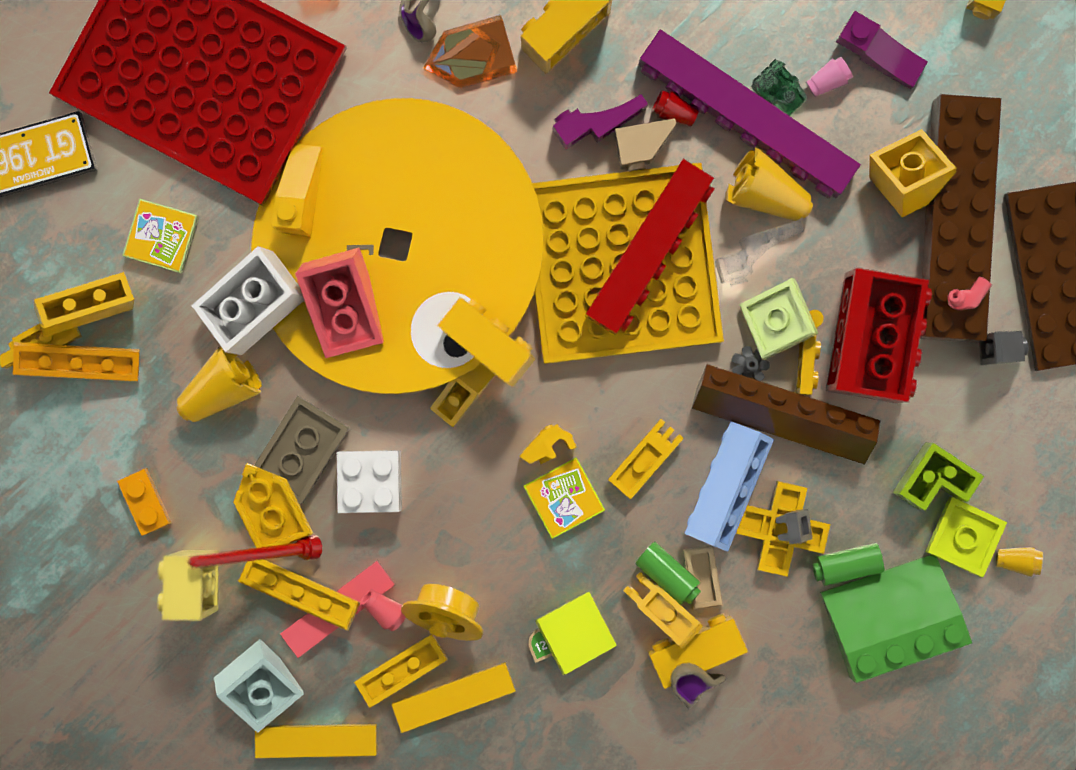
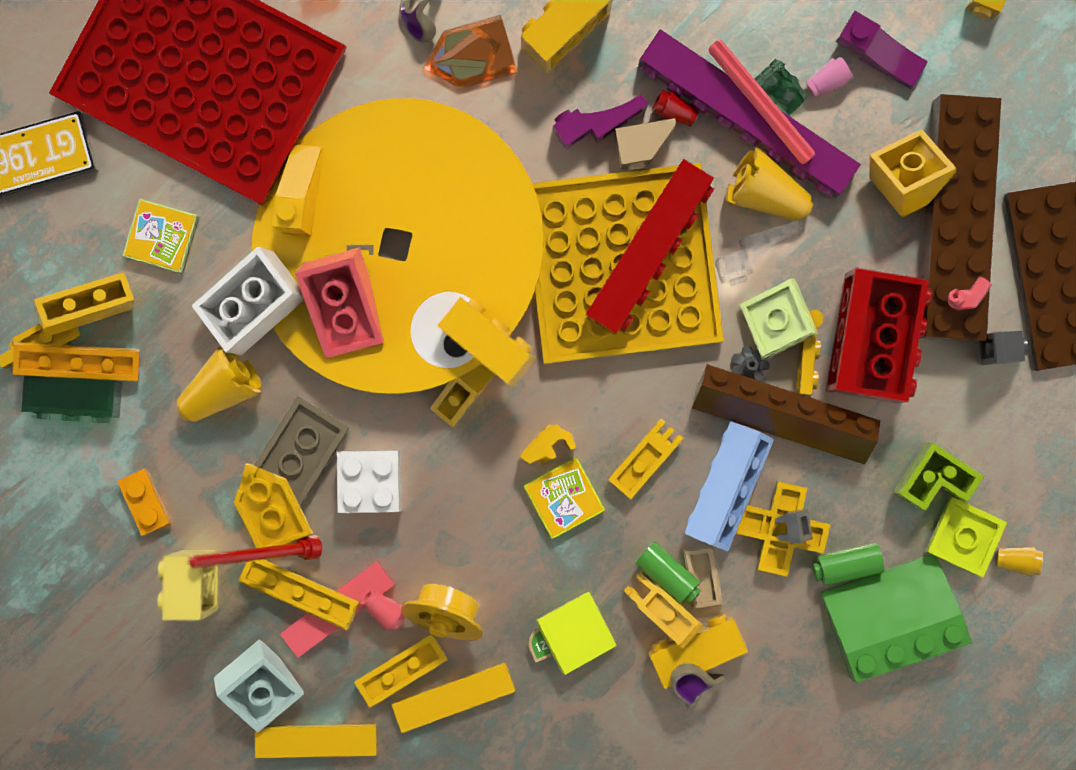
none -> clear green brick [21,375,122,423]
none -> coral axle [708,39,815,164]

